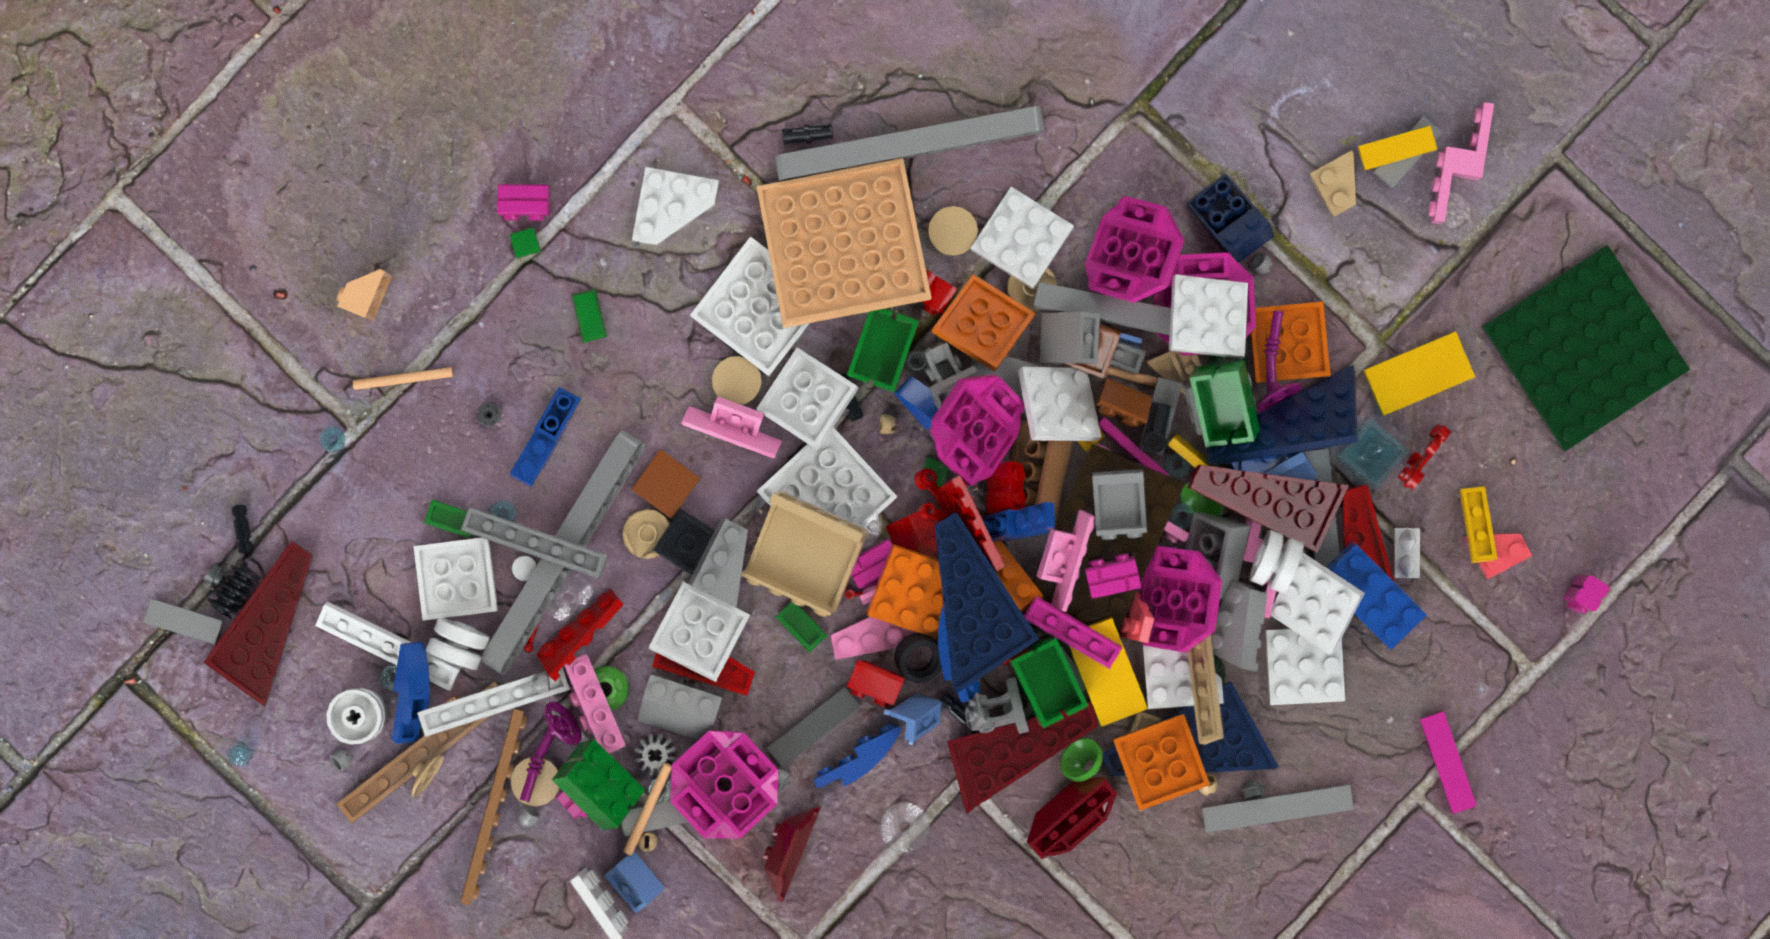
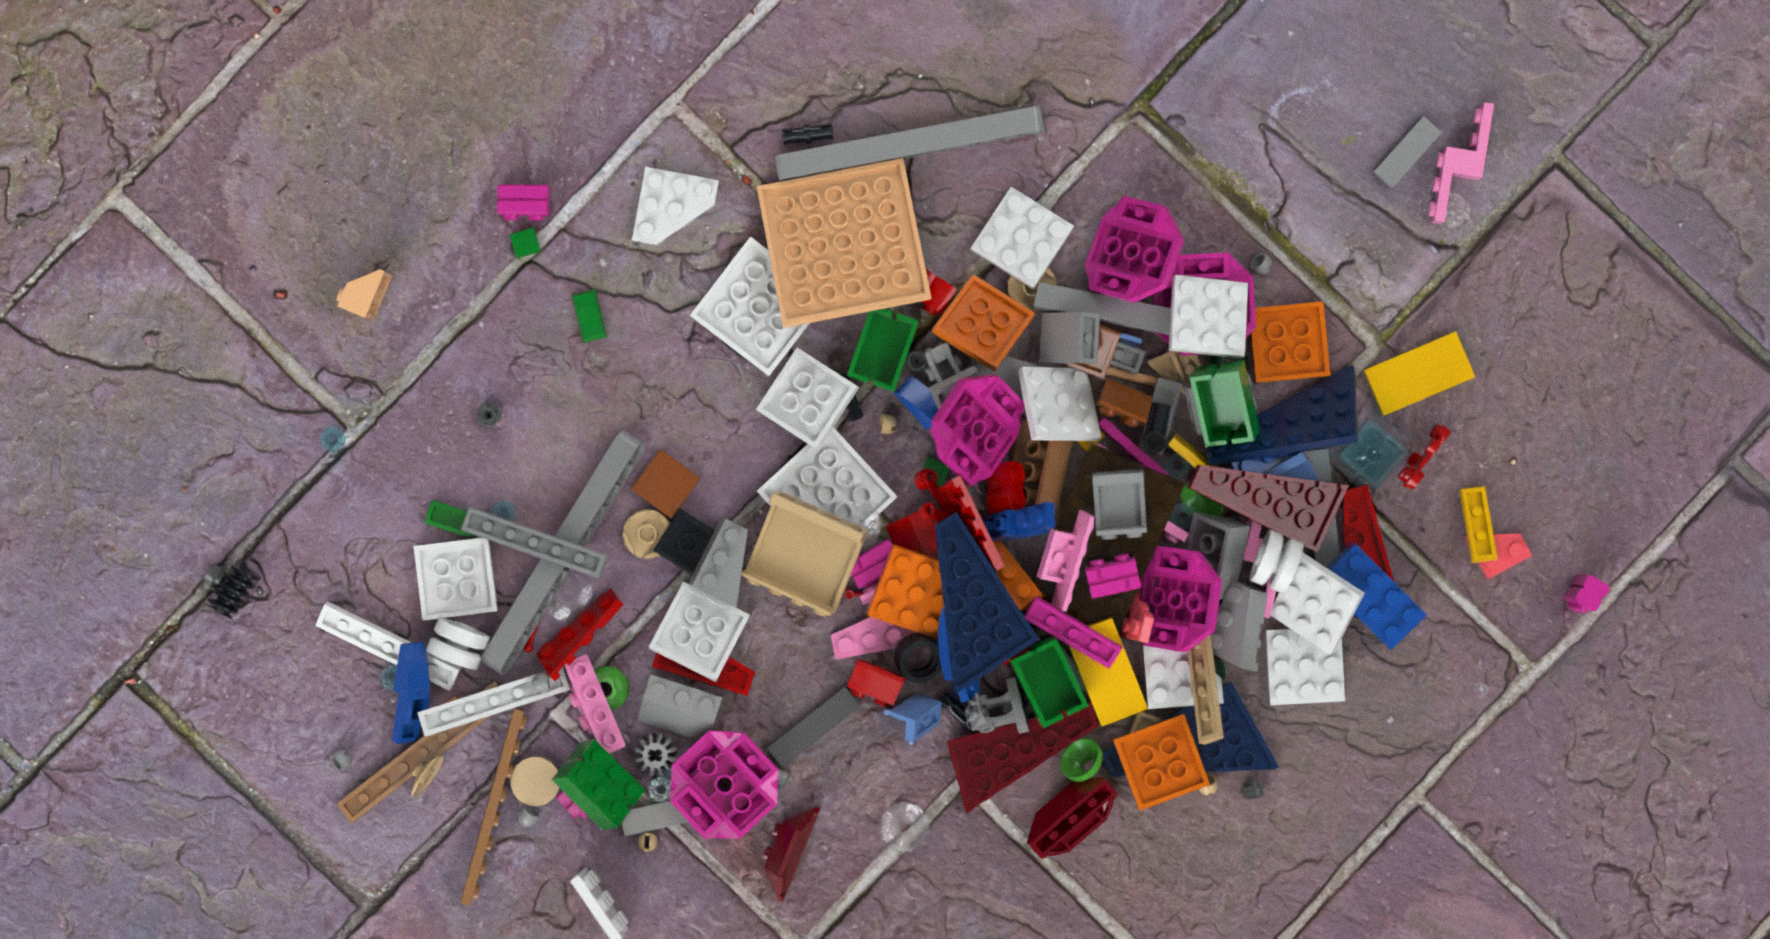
light grey tile [143,599,224,644] -> none
dark red wing [203,541,313,706] -> none
clear light blue plate [227,745,253,766] -> none
black axle [232,504,253,554] -> none
white wheel [326,688,387,745] -> none
light nougat bar [353,367,453,390] -> none
blue slope [510,387,581,488] -> none
white tile [512,556,537,581] -> none
magenta dish [519,702,582,802] -> none
medium blue panel [604,851,665,913] -> none
light nougat bar [623,763,672,855] -> none
bright pink bracket [681,397,782,458] -> none
tan tile [712,356,762,405] -> none
green tile [775,602,828,653] -> none
blue slope [814,723,901,789] -> none
tan tile [928,206,978,256] -> none
dark blue slope [1186,174,1275,263] -> none
light grey tile [1201,784,1354,833] -> none
magenta dish [1257,310,1302,412] -> none
tan wing [1309,150,1356,217] -> none
yellow tile [1357,125,1437,171] -> none
white tile [1393,528,1420,578] -> none
dark pink tile [1419,711,1477,814] -> none
dark green plate [1482,245,1690,452] -> none

